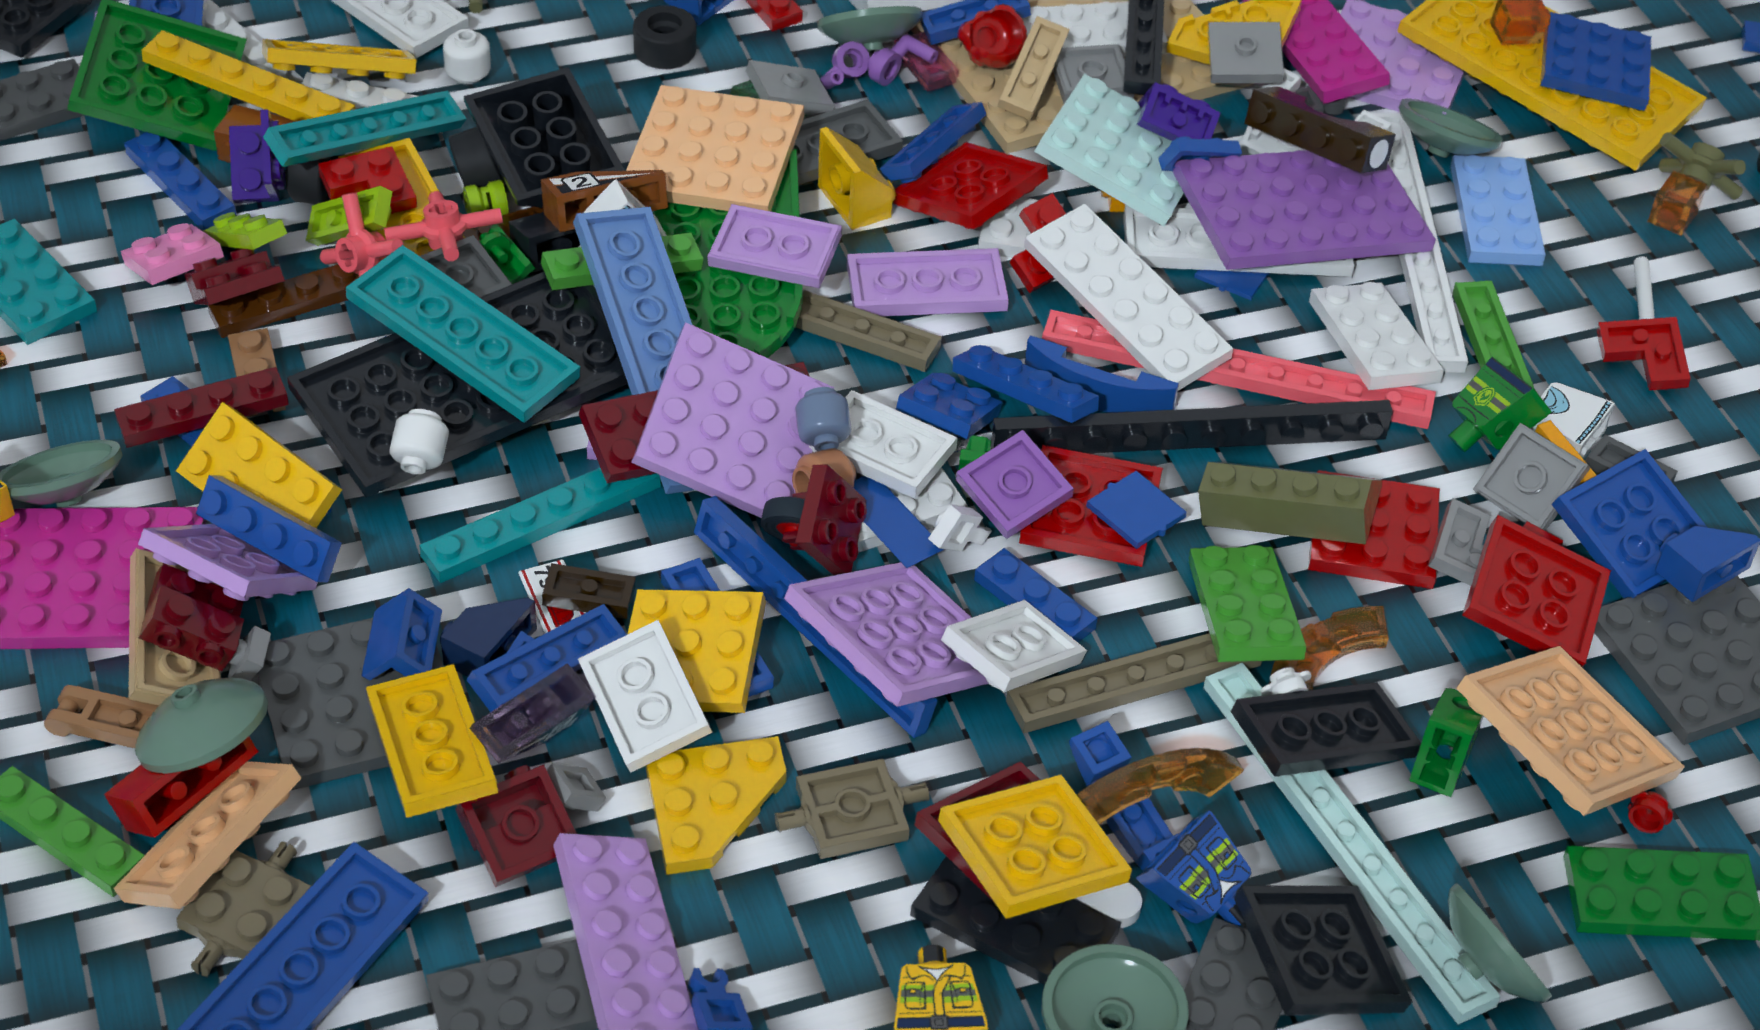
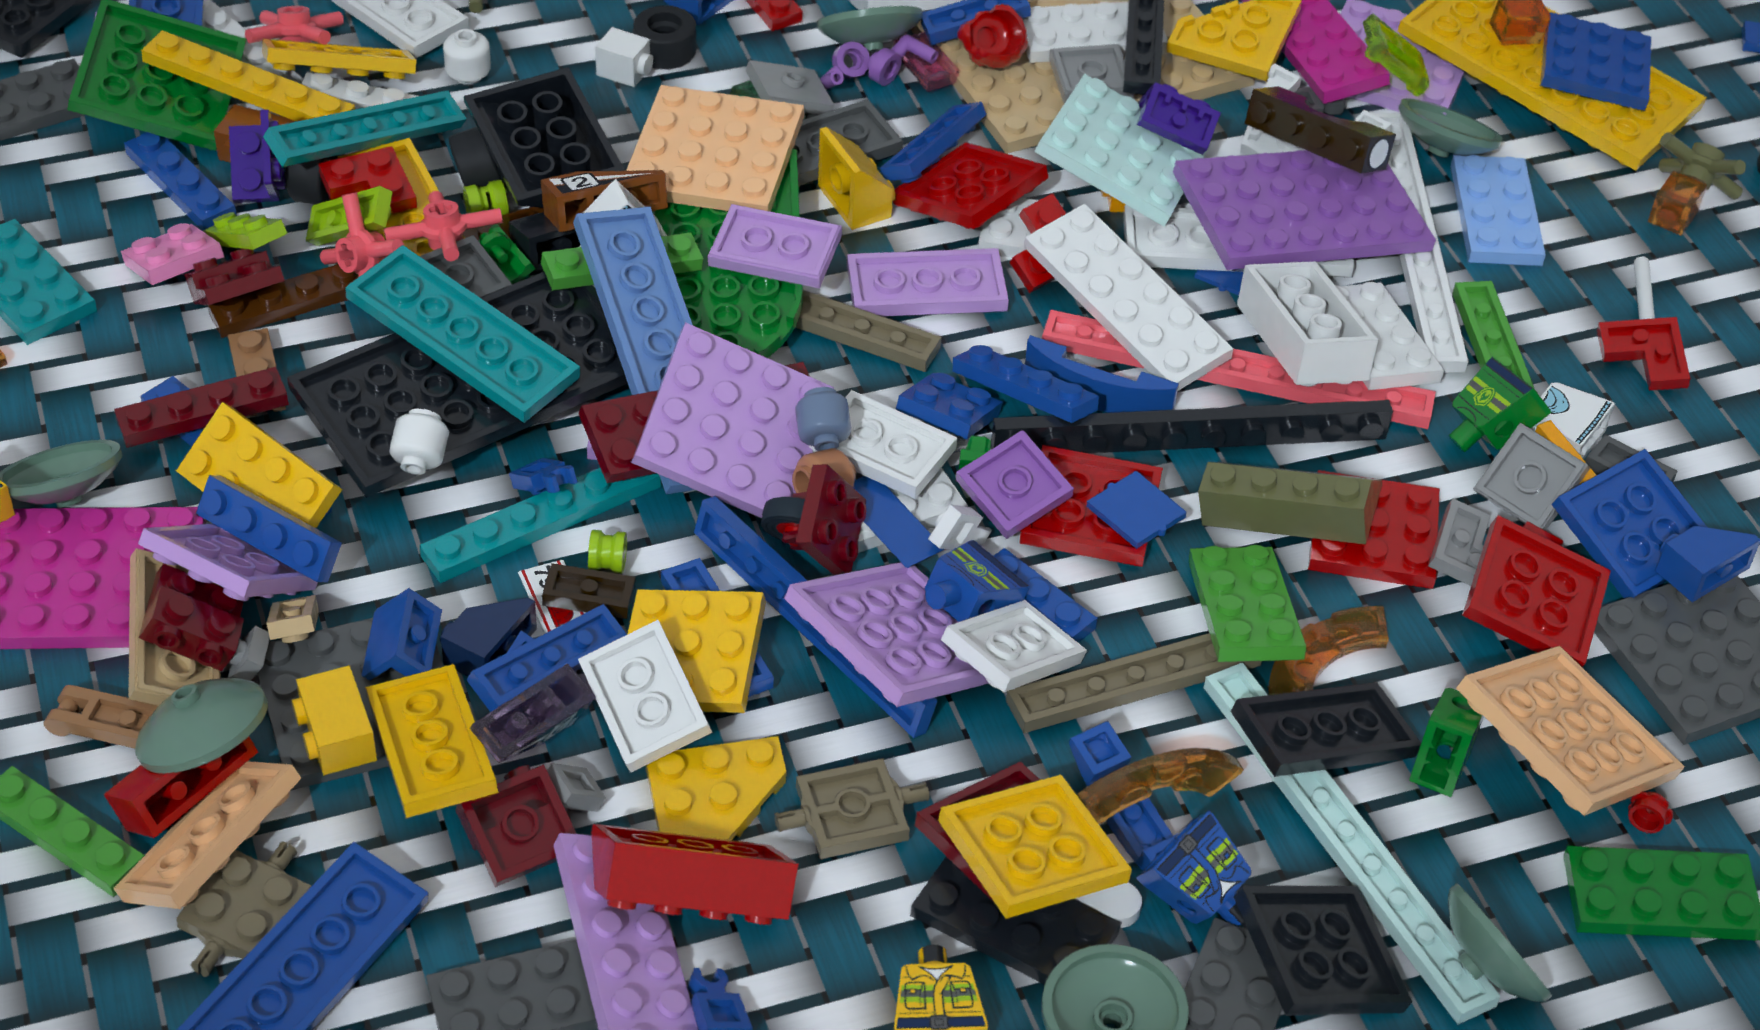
tan plate [997,16,1070,120] -> none
blue plate [1158,136,1243,171] -> none
light grey plate [1208,22,1284,83] -> none
white plate [1260,667,1312,696] -> none
none -> coral bar [245,6,344,45]
none -> tan plate [266,595,319,643]
none -> yellow brick [291,665,377,776]
none -> blue plate [509,458,578,495]
none -> lime wheel [588,530,627,574]
none -> red slope [592,824,799,925]
none -> white brick [595,27,653,87]
none -> blue torso [925,540,1030,622]
none -> white brick [1237,261,1379,387]
none -> clear neon green plate [1362,13,1429,96]

